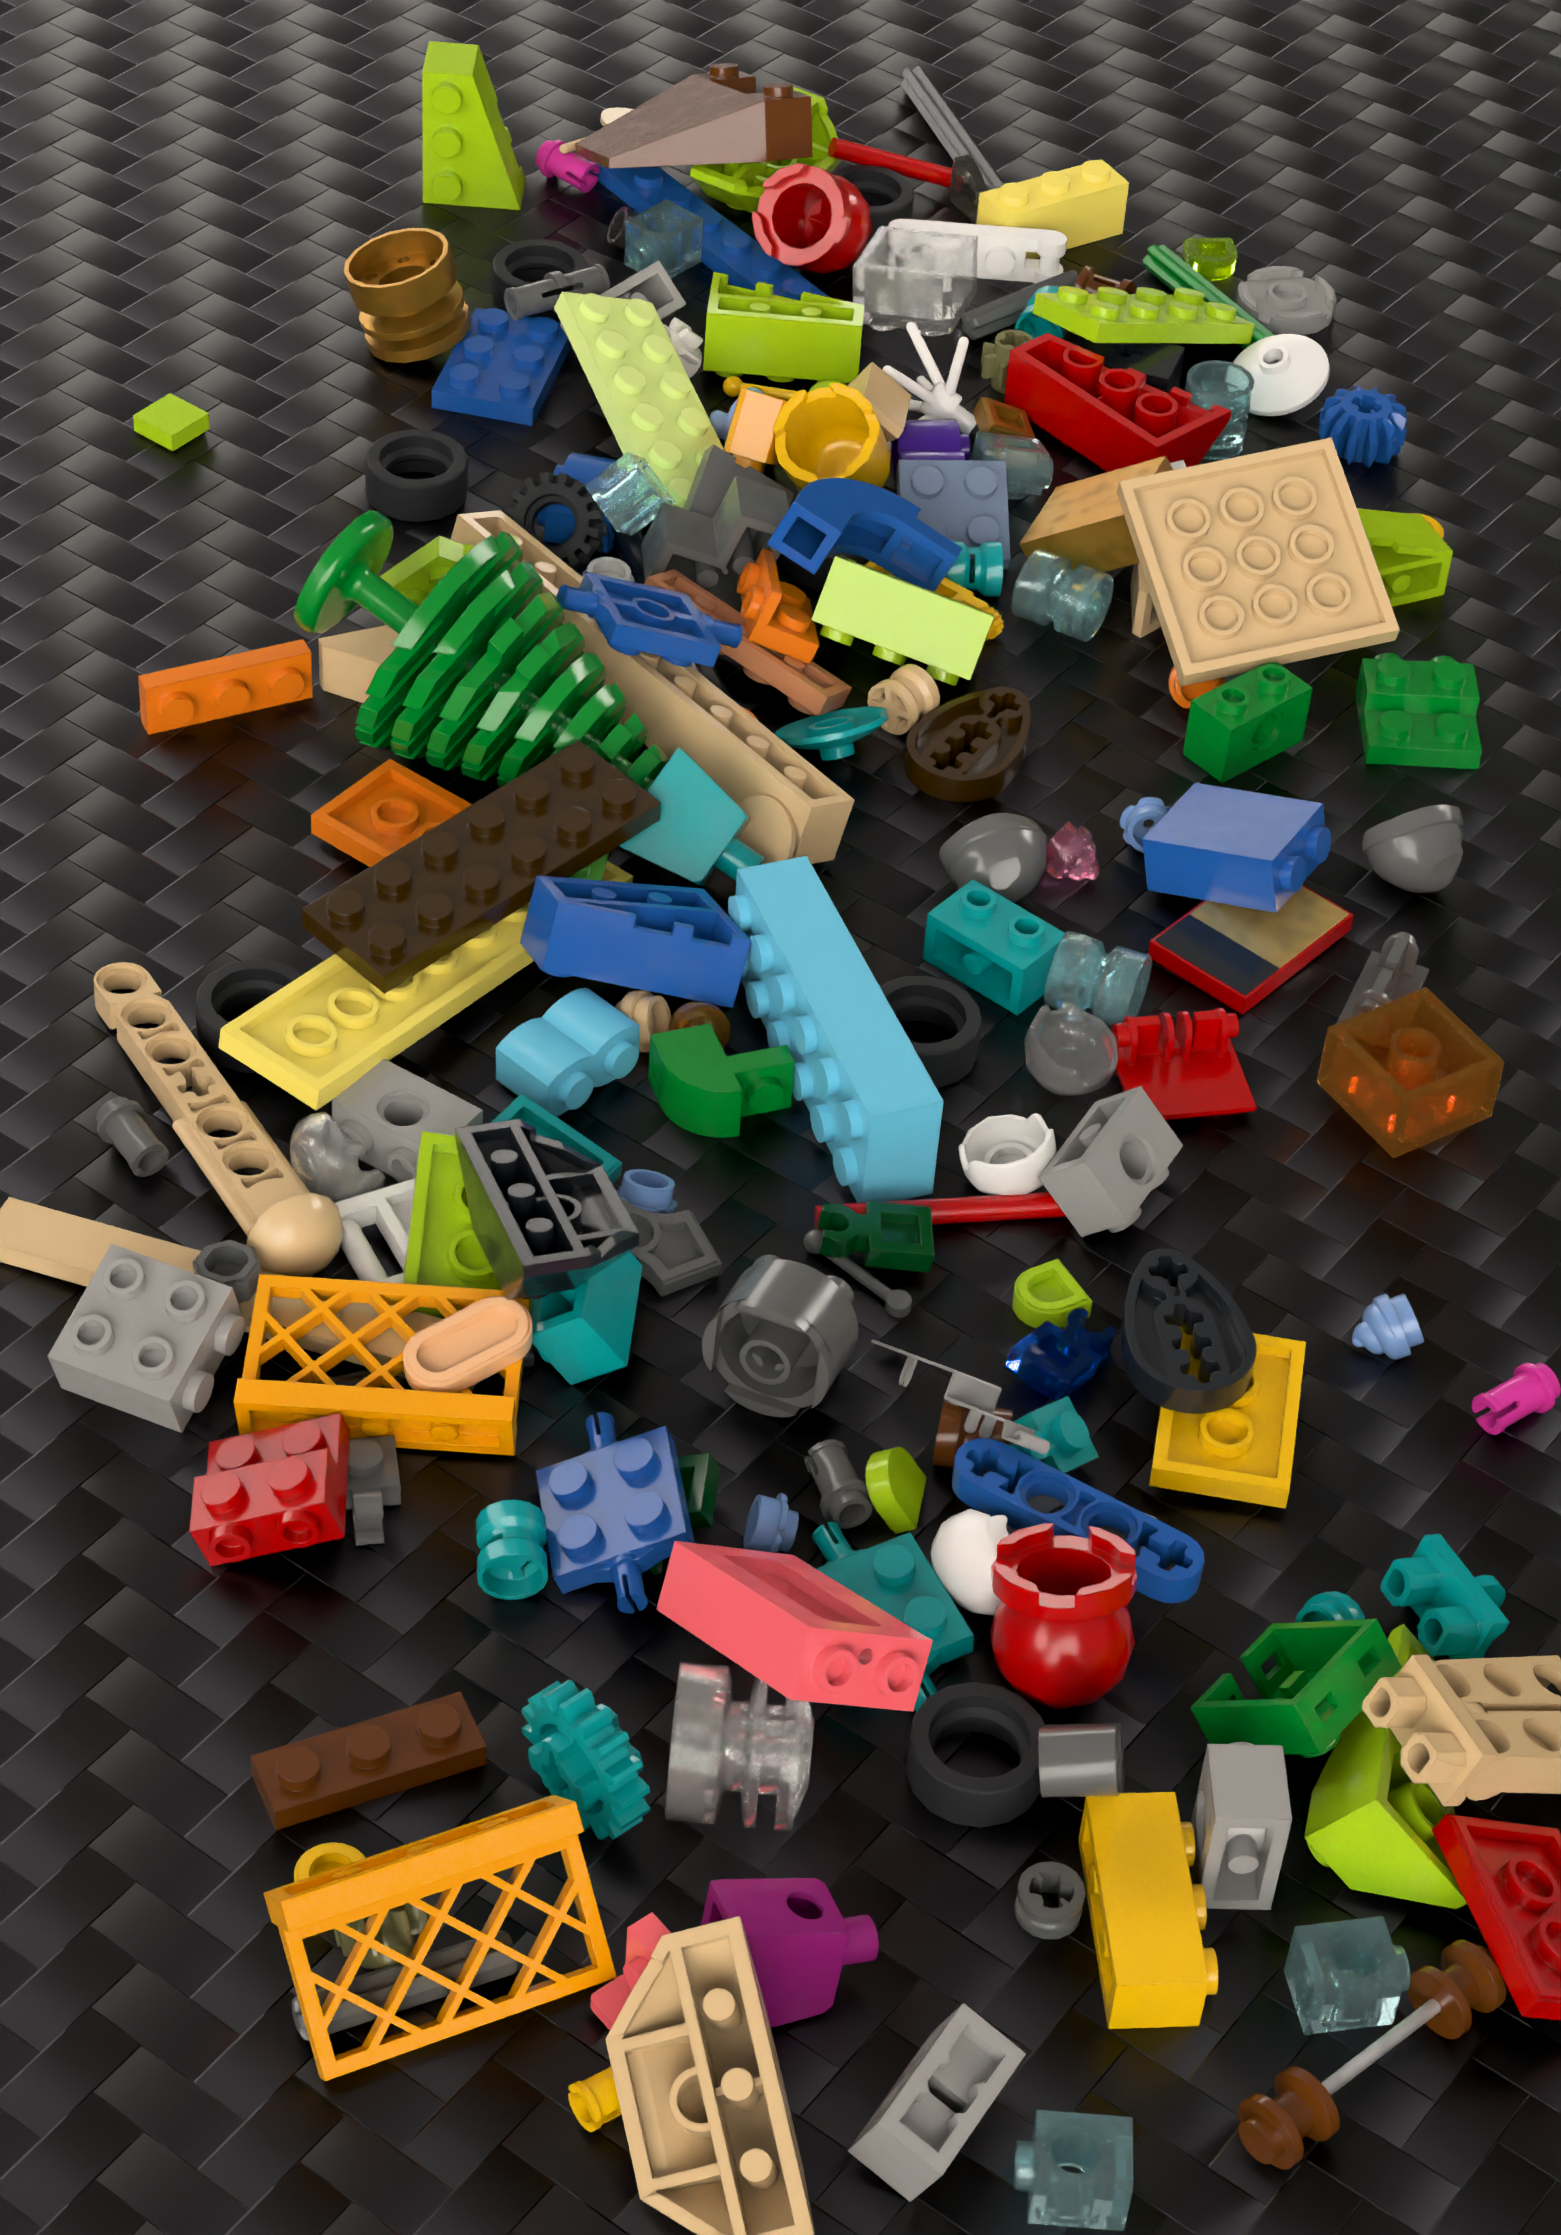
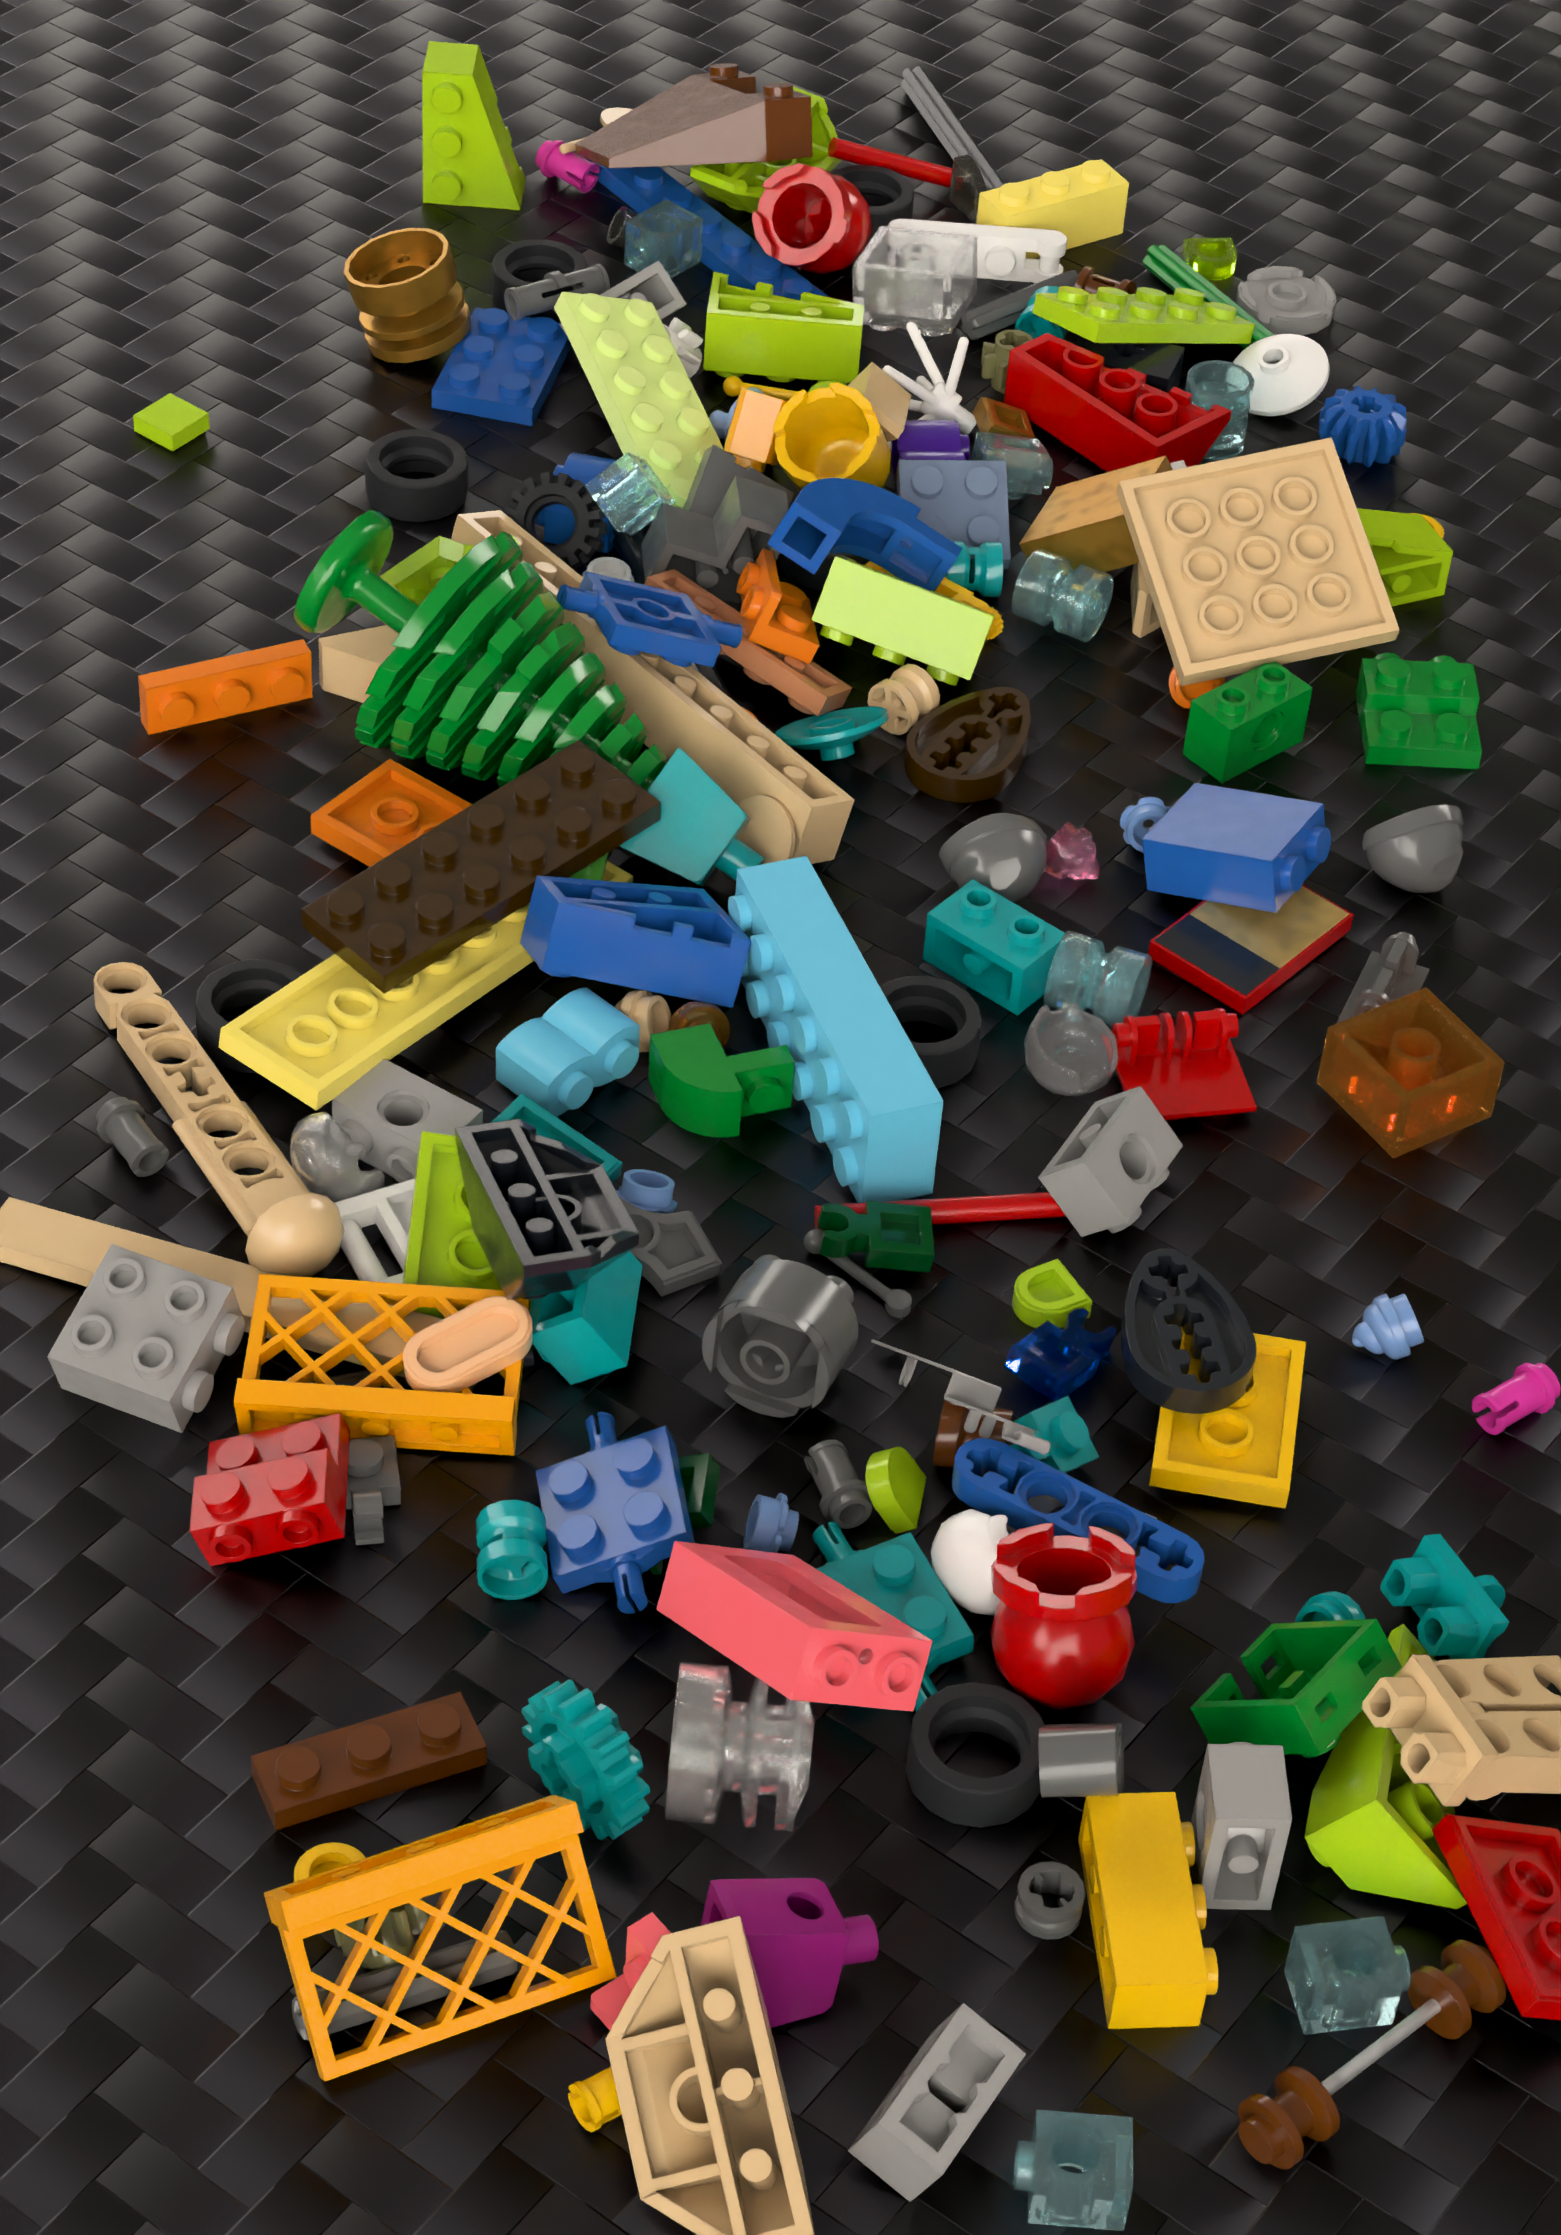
dark grey tile [193,1240,261,1303] -> none
white hair [958,1113,1057,1195] -> none

